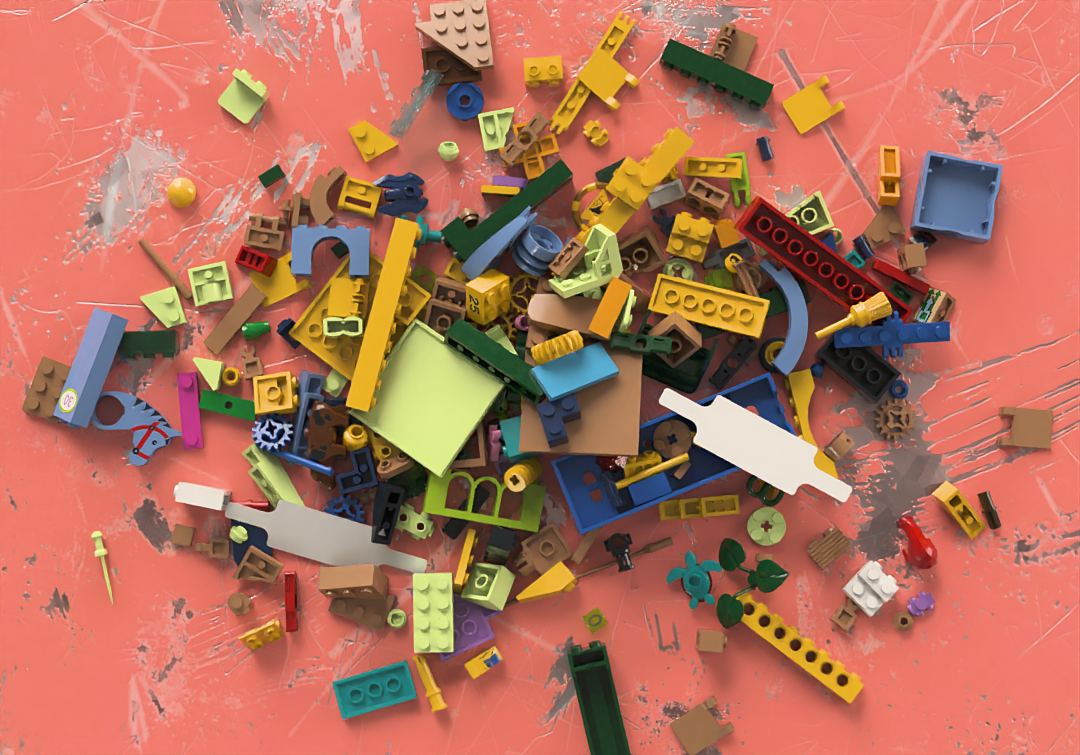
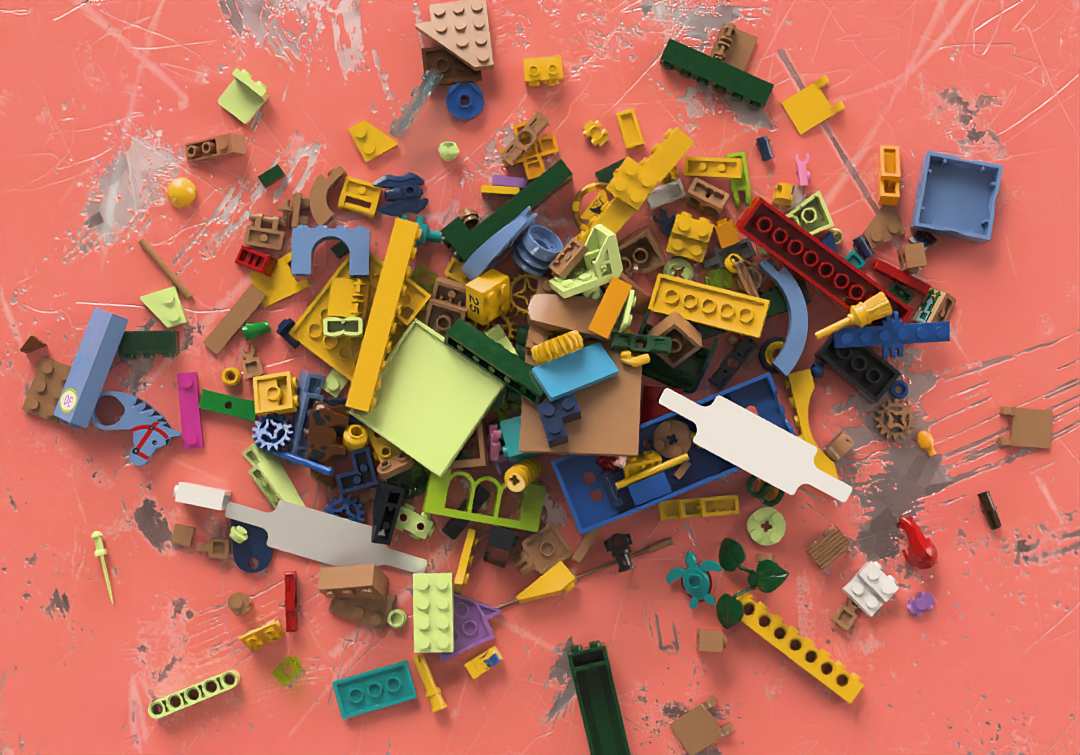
yellowish green plate [188,261,234,307] -> none
yellowish green slope [192,357,225,392] -> none
red pin [230,499,270,512] -> none
medium nougat wing [232,545,285,583] -> none
yellowish green slope [461,562,516,611] -> none
yellowish green wing [478,107,514,152] -> none
bright pink hinge [514,315,529,331] -> none
yellow hinge [549,11,636,136] -> none
yellow flag [576,48,640,112] -> none
clear neon green tile [582,607,608,634] -> none
medium nougat plate [893,611,913,631] -> none
yellow slope [932,481,986,539] -> none
none -> reddish brown slope [20,335,47,353]
none -> yellowish green beam [148,669,241,719]
none -> nougat slope [185,133,246,163]
none -> clear neon green brick [271,655,303,687]
none -> yellow tile [615,108,645,150]
none -> yellow arm [620,350,650,367]
none -> red wing [641,385,684,423]
none -> yellow leg [772,182,795,207]
none -> bright pink plate [794,153,810,188]
none -> light orange cylinder [917,431,937,457]

